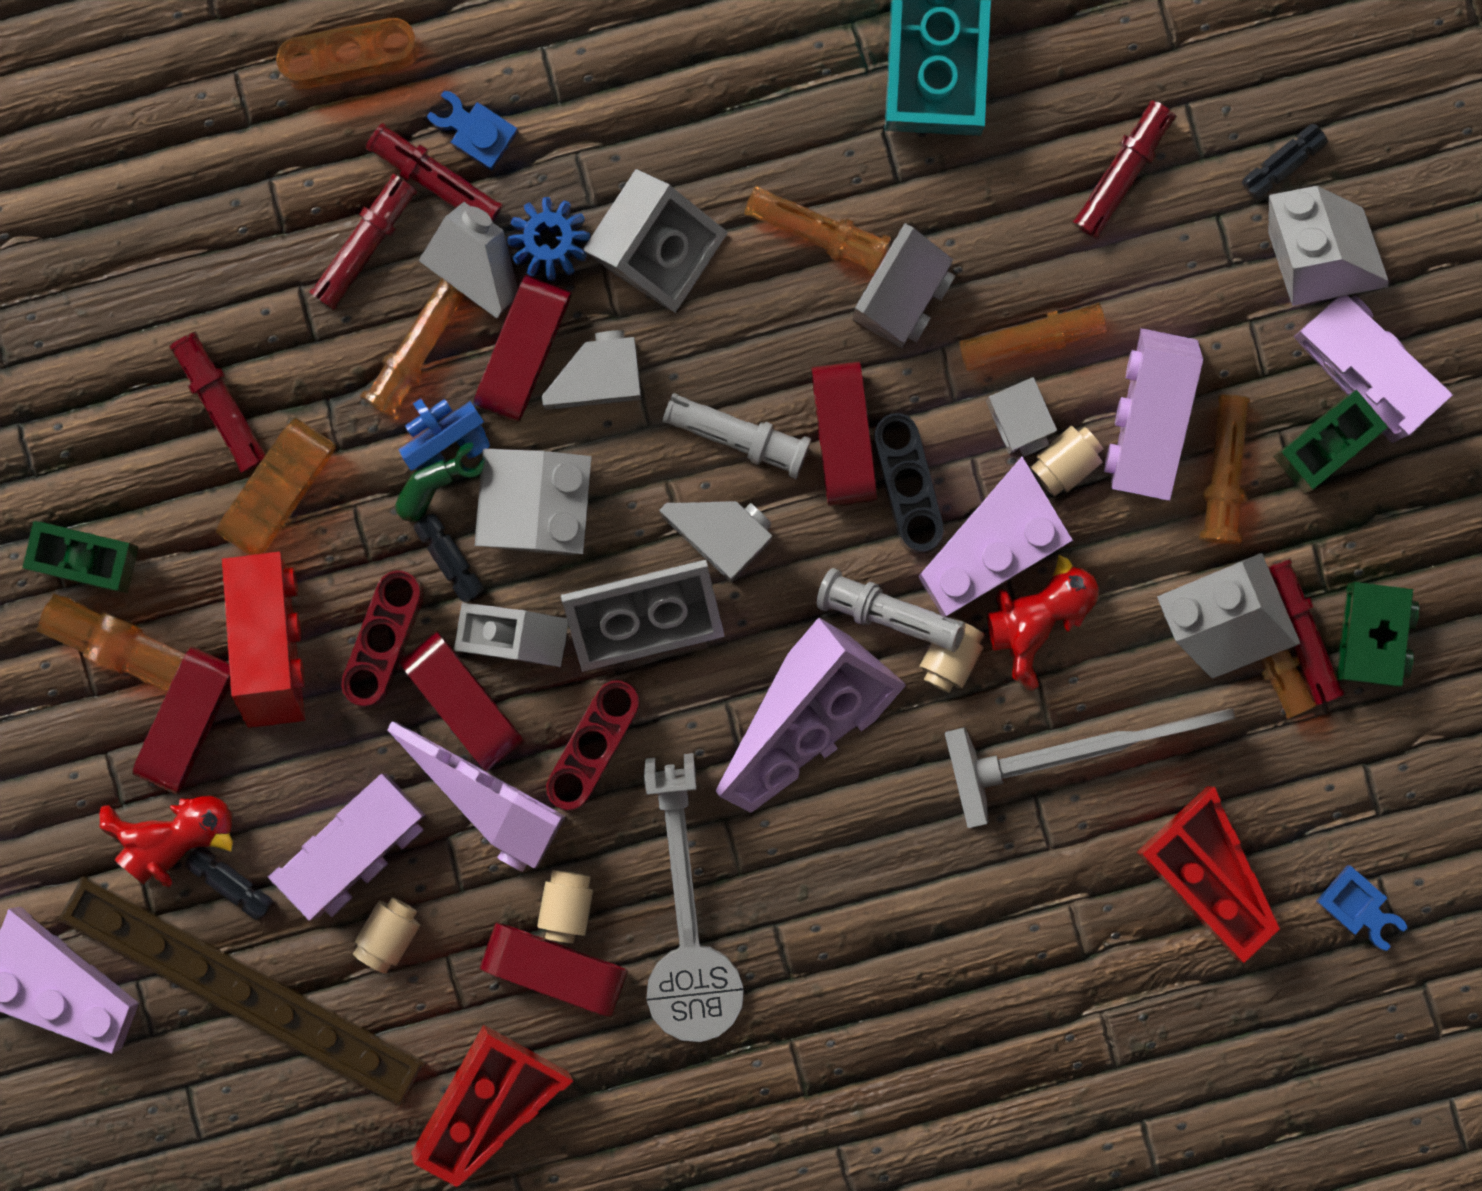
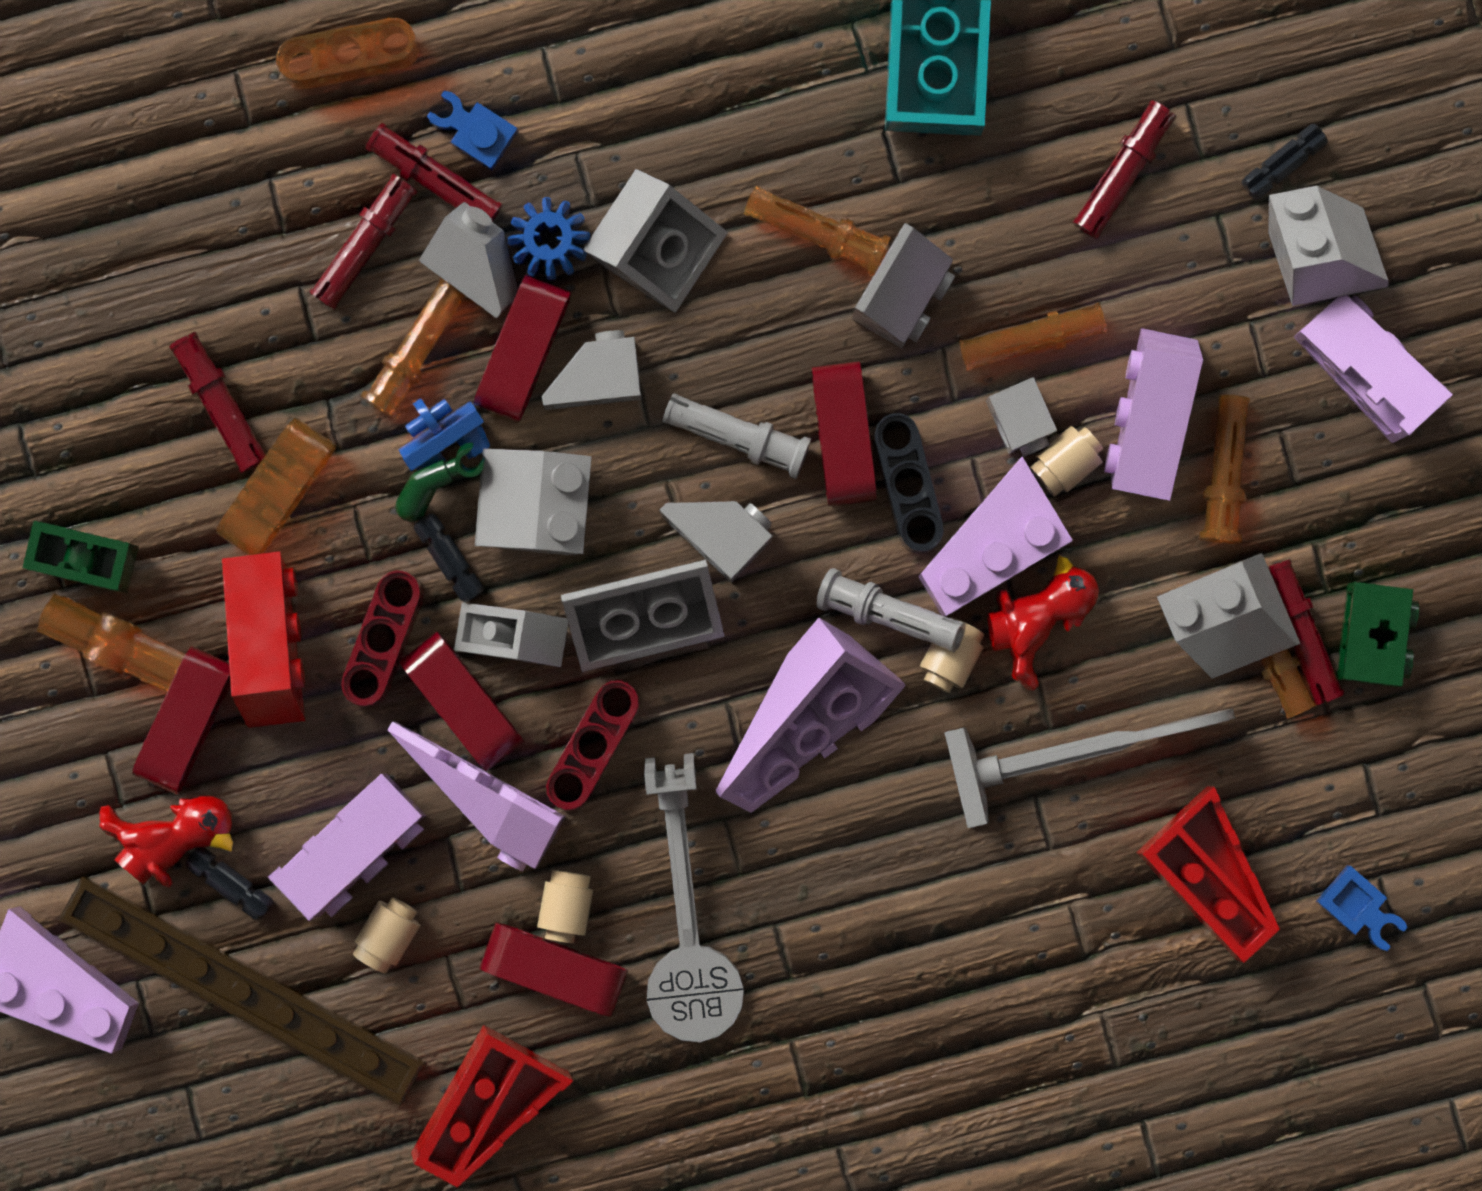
dark green brick [1273,389,1388,494] -> none

